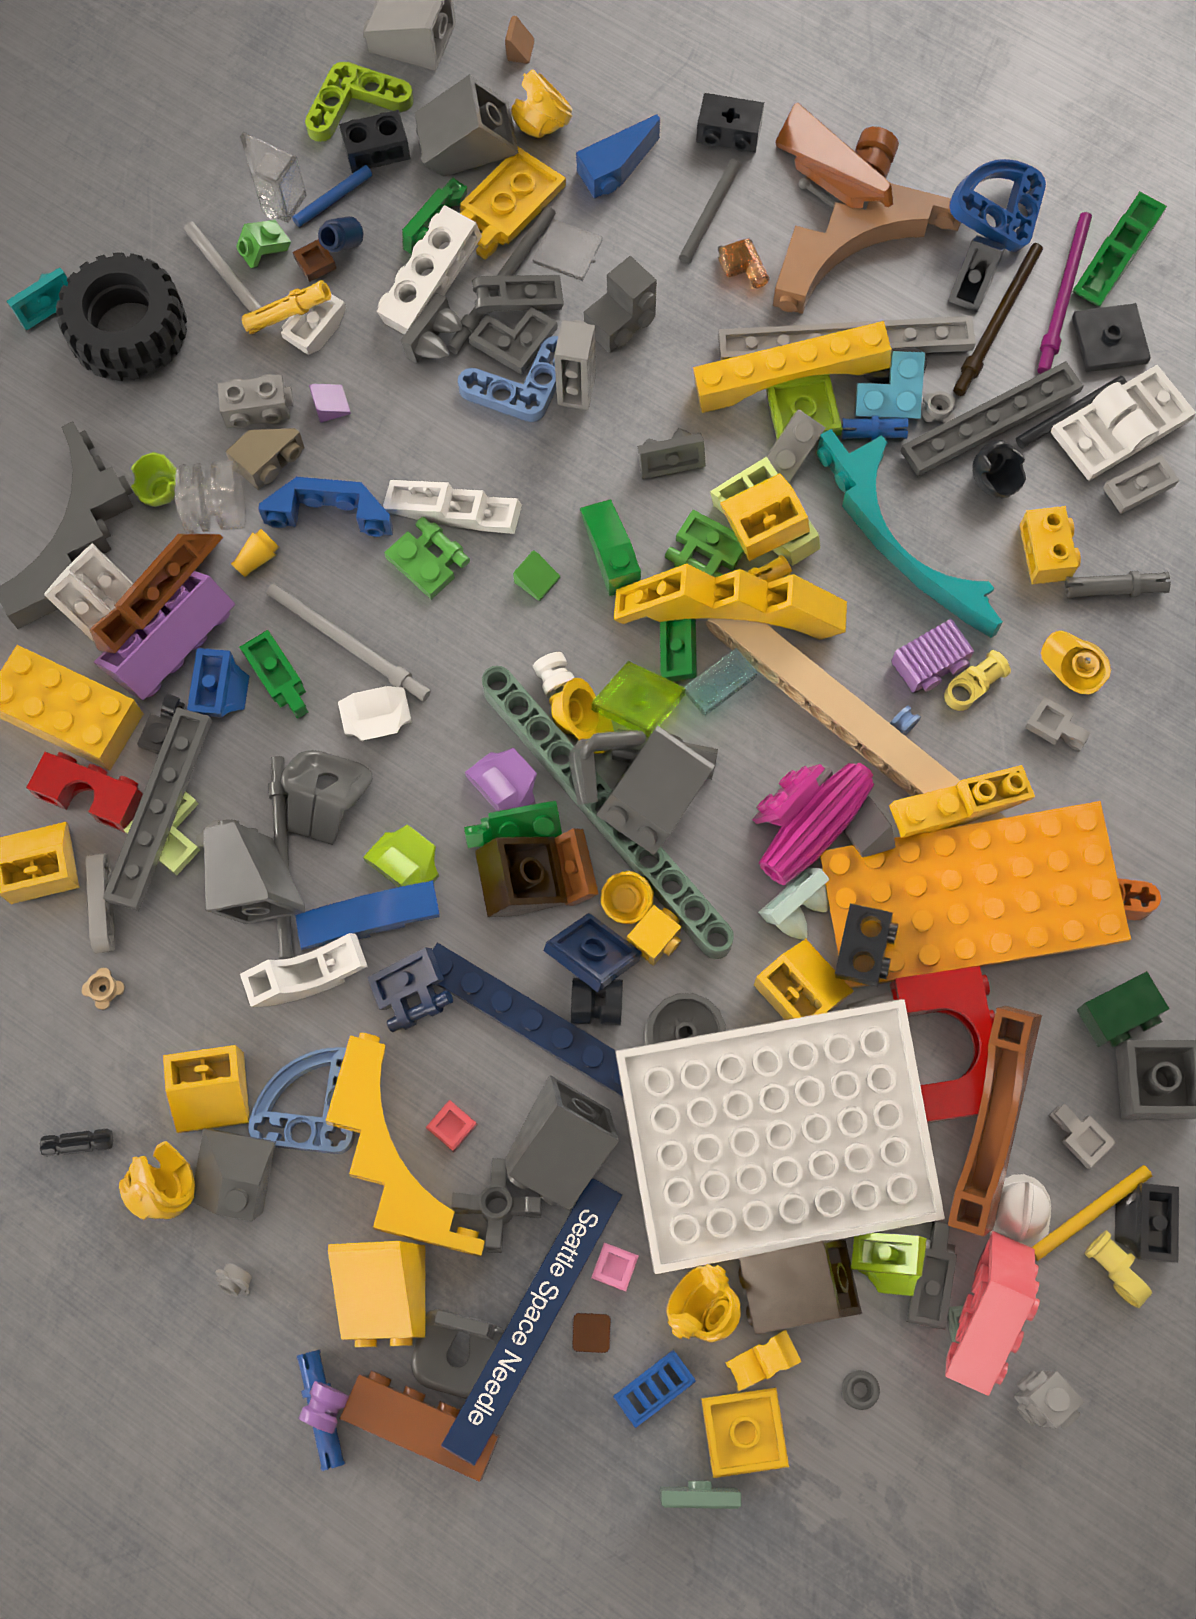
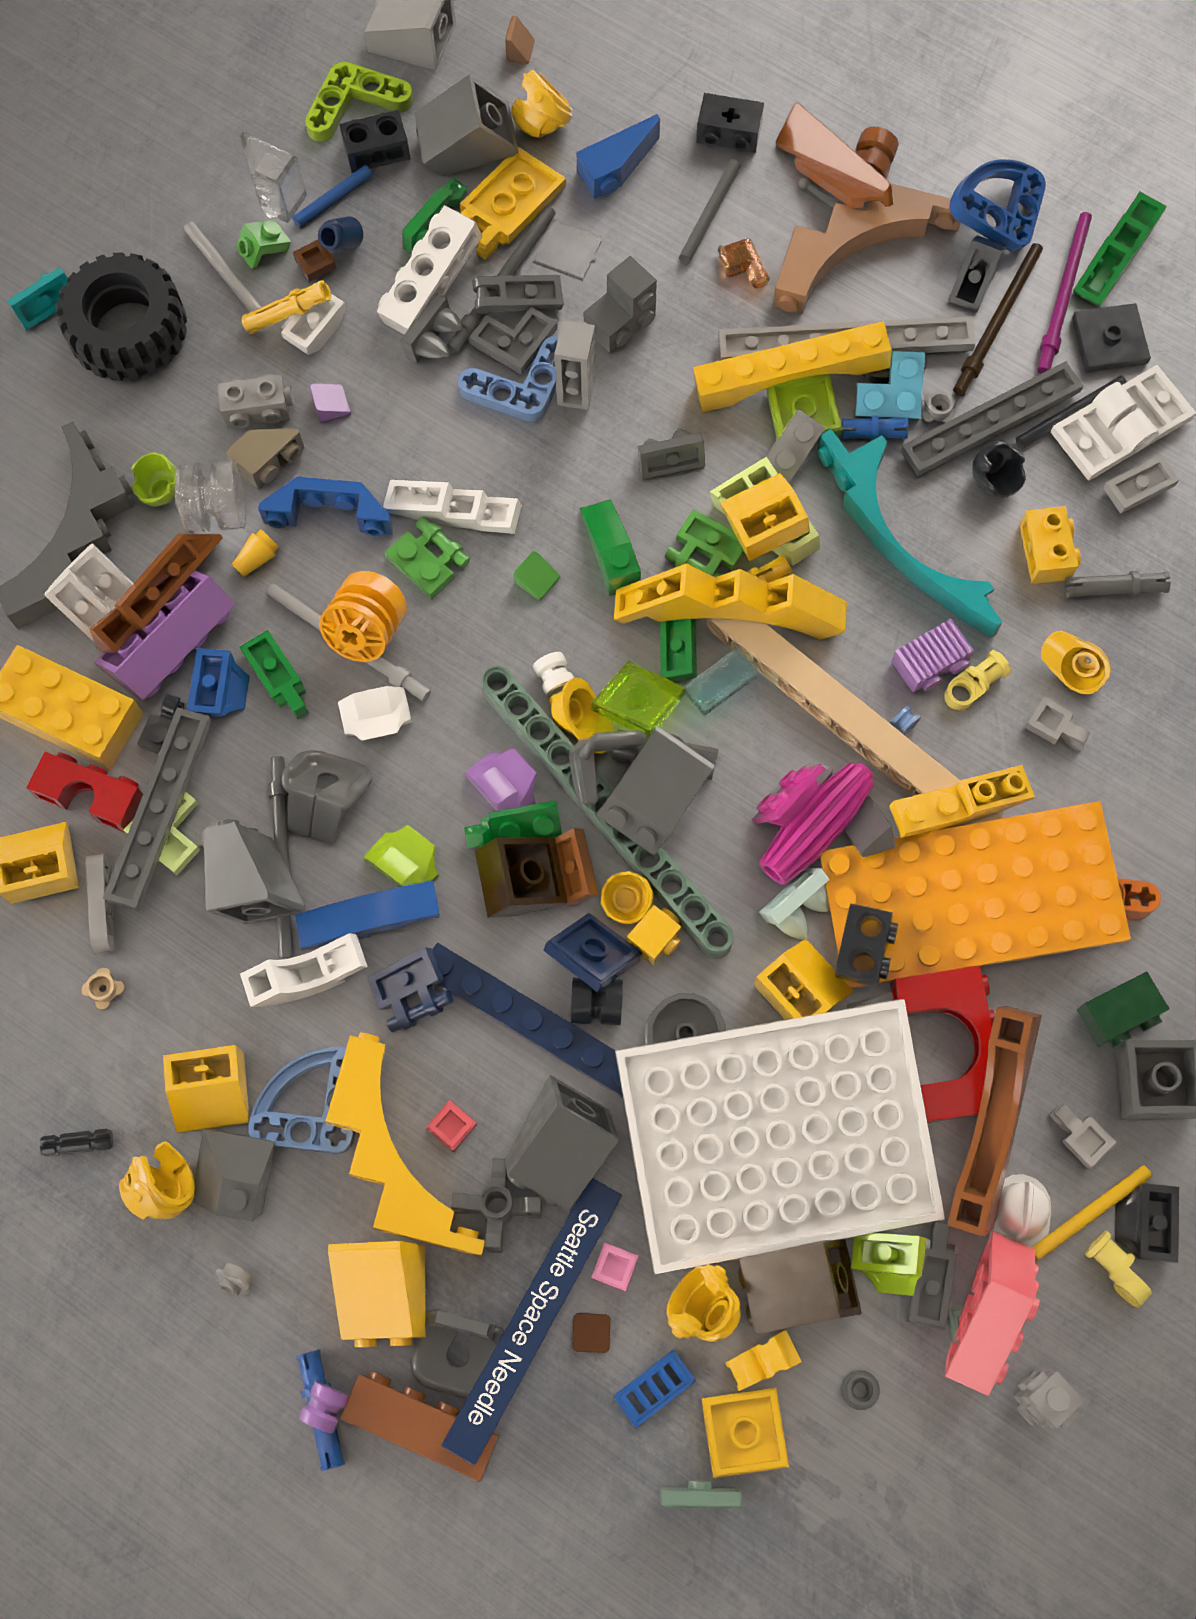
none -> light orange wheel [319,571,407,662]

